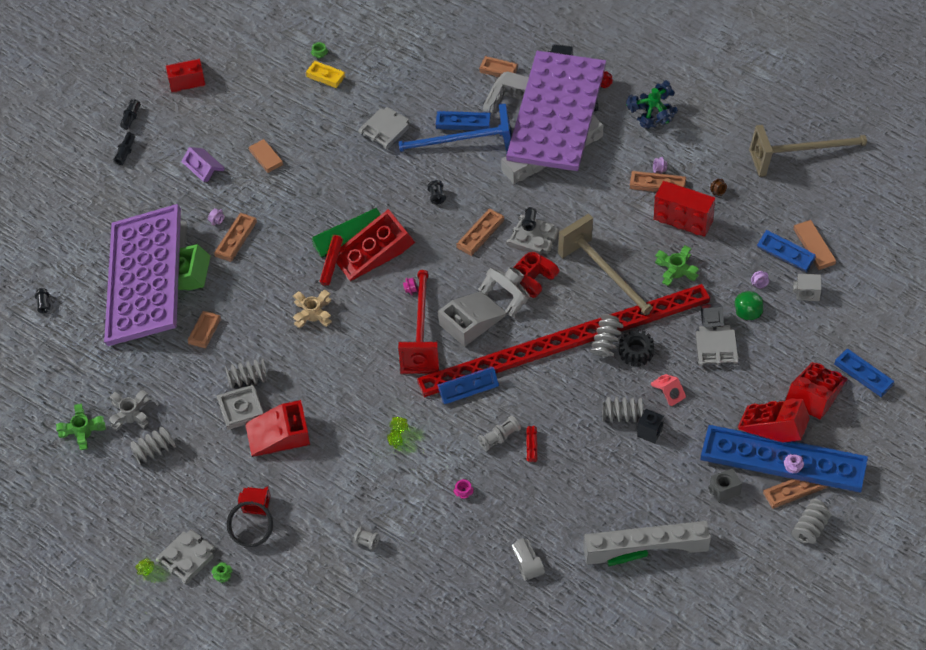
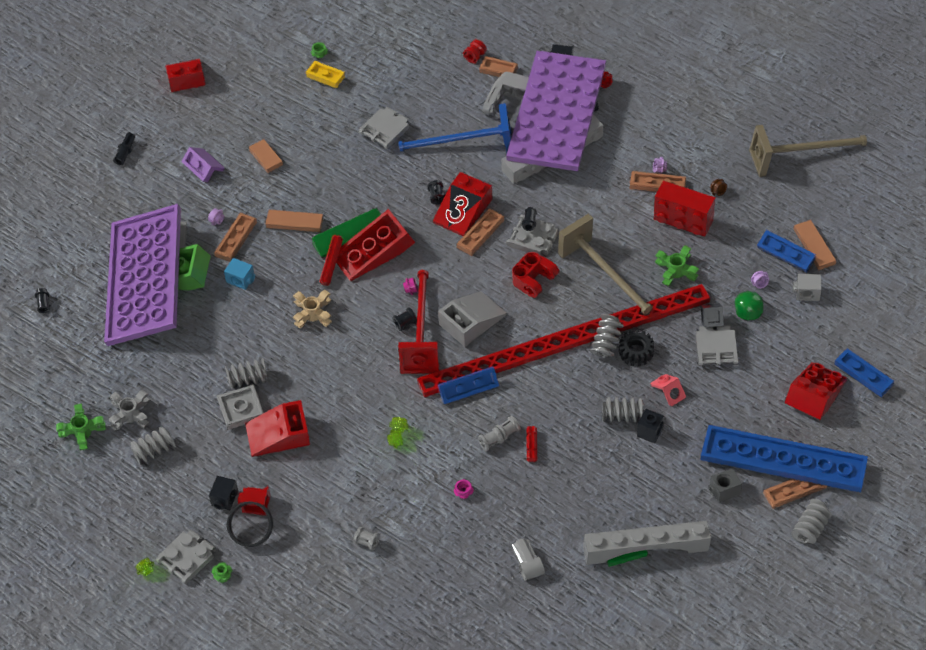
black axle [120,99,141,130] -> none
nougat tile [188,311,221,349] -> none
blue plate [436,111,491,130] -> none
light grey connector [478,267,530,317] -> none
dark blue plant [626,80,678,128] -> none
red slope [738,398,810,442] -> none
lavender plate [784,454,804,473] -> none
none -> black brick [209,476,238,510]
none -> dark azure brick [224,258,255,290]
none -> nougat tile [265,210,323,232]
none -> black bush [392,307,417,331]
none -> red slope [433,172,493,236]
none -> red wheel [463,39,487,64]

